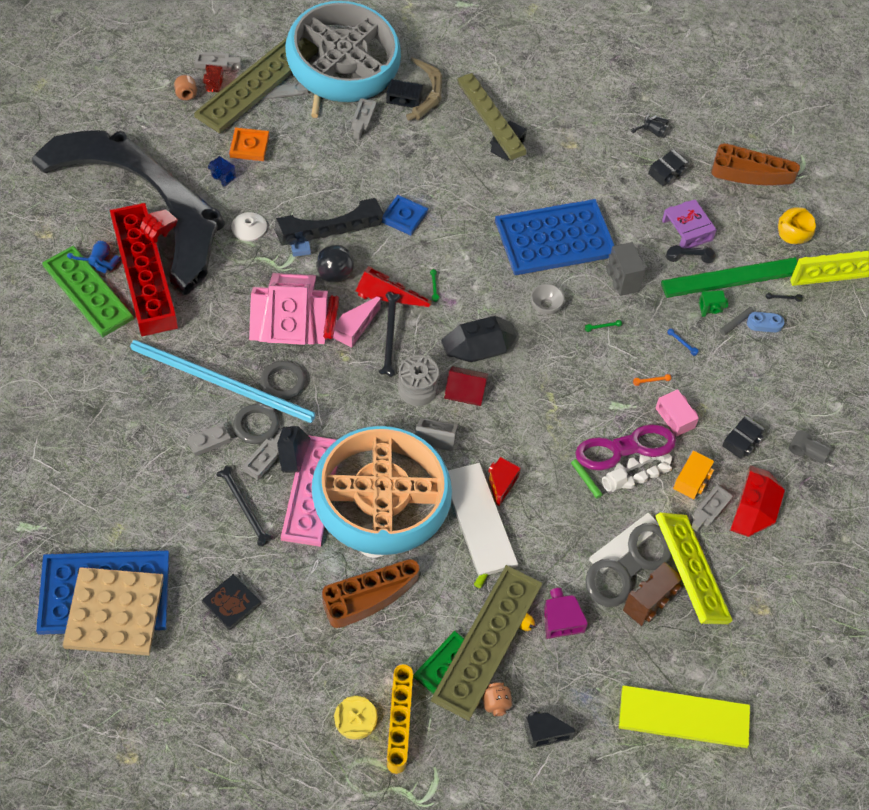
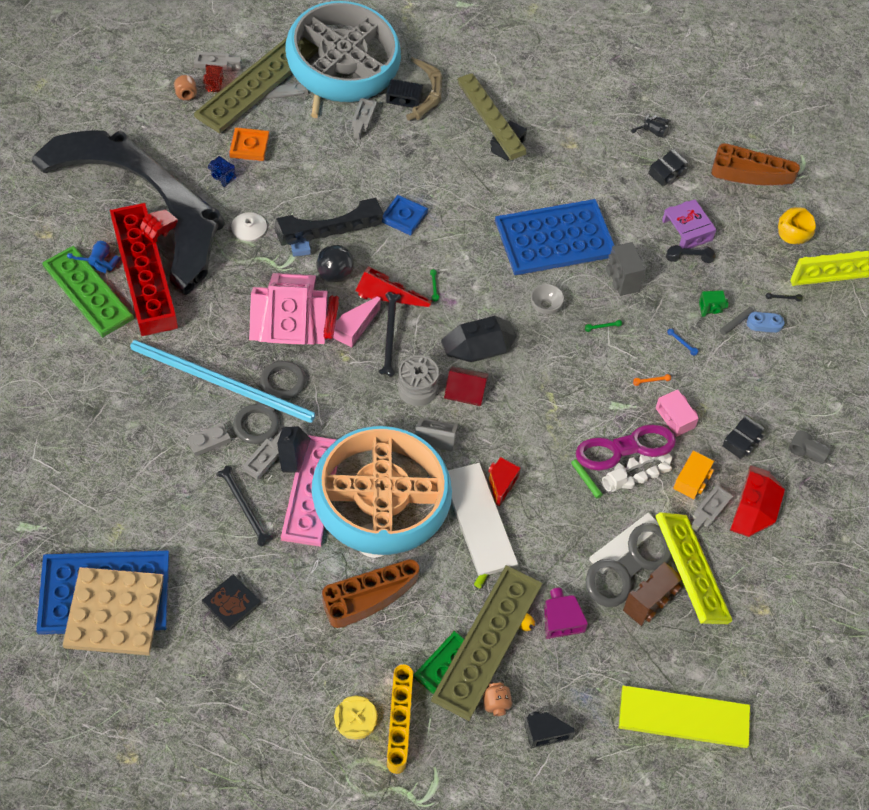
green tile [661,257,798,298] -> none

